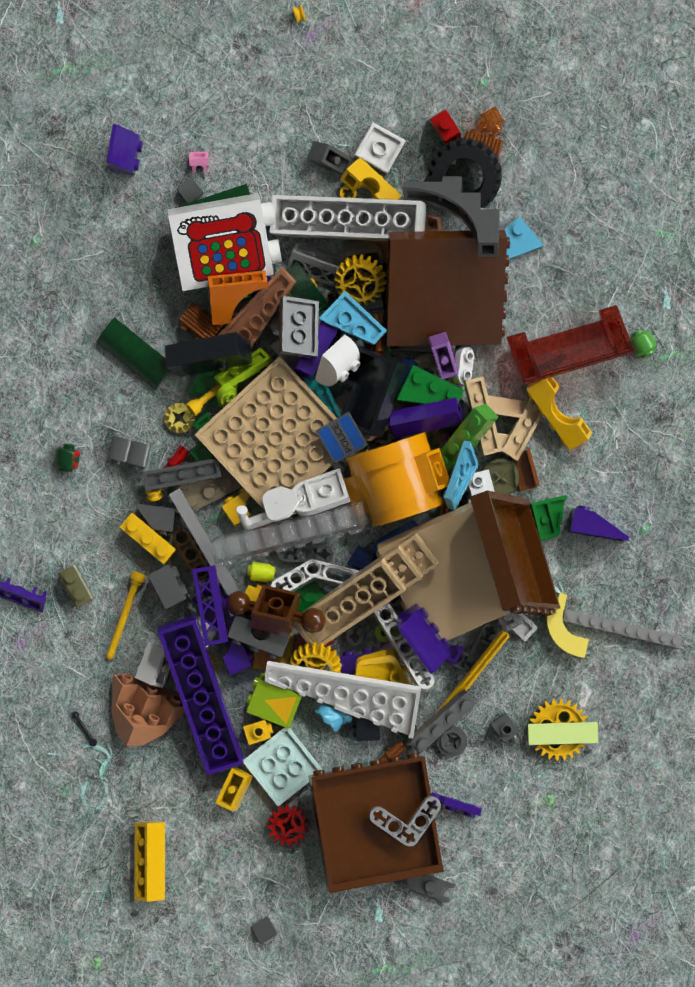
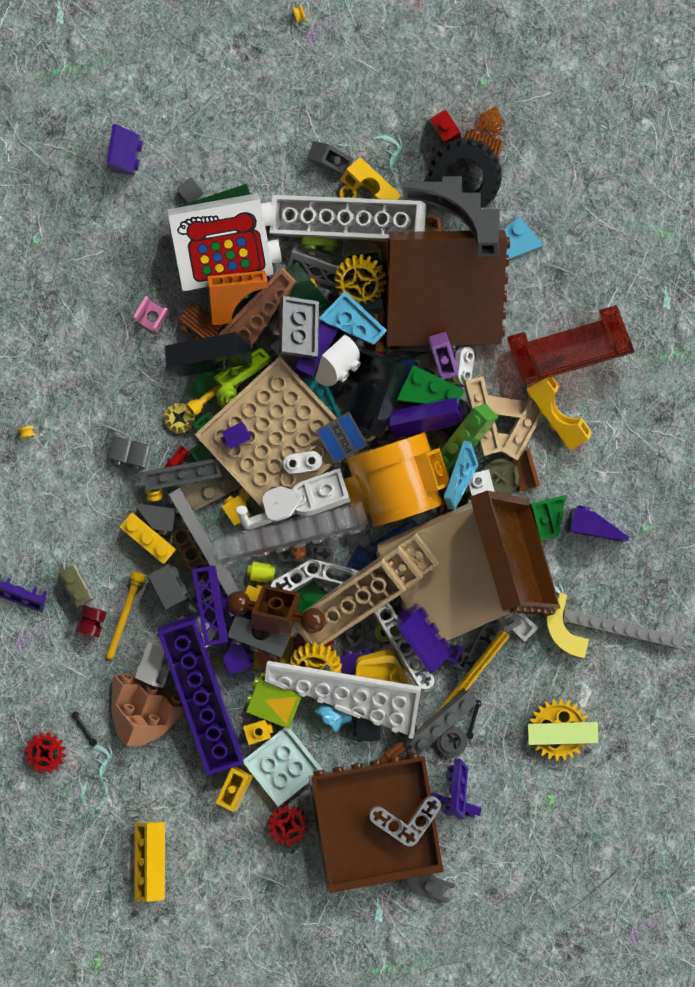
dark green head [54,443,80,472] -> none
dark green brick [97,317,171,390] -> none
bright pink tile [189,151,209,173] -> none
dark grey slope [251,916,278,944] -> none
white plate [354,122,406,174] -> none
dark grey brick [490,712,520,743] -> none
bright green head [629,329,657,359] -> none
none -> yellow bush [17,426,36,439]
none -> red gear [24,732,67,774]
none -> dark red wheel [75,605,107,638]
none -> bright pink piece [133,296,170,333]
none -> dark purple brick [221,422,252,450]
none -> white plate [283,451,322,474]
none -> dark orange axle [291,545,306,560]
none -> lime plate [301,236,339,251]
none -> dark purple plate [443,759,469,820]
none -> black hinge [466,700,482,739]

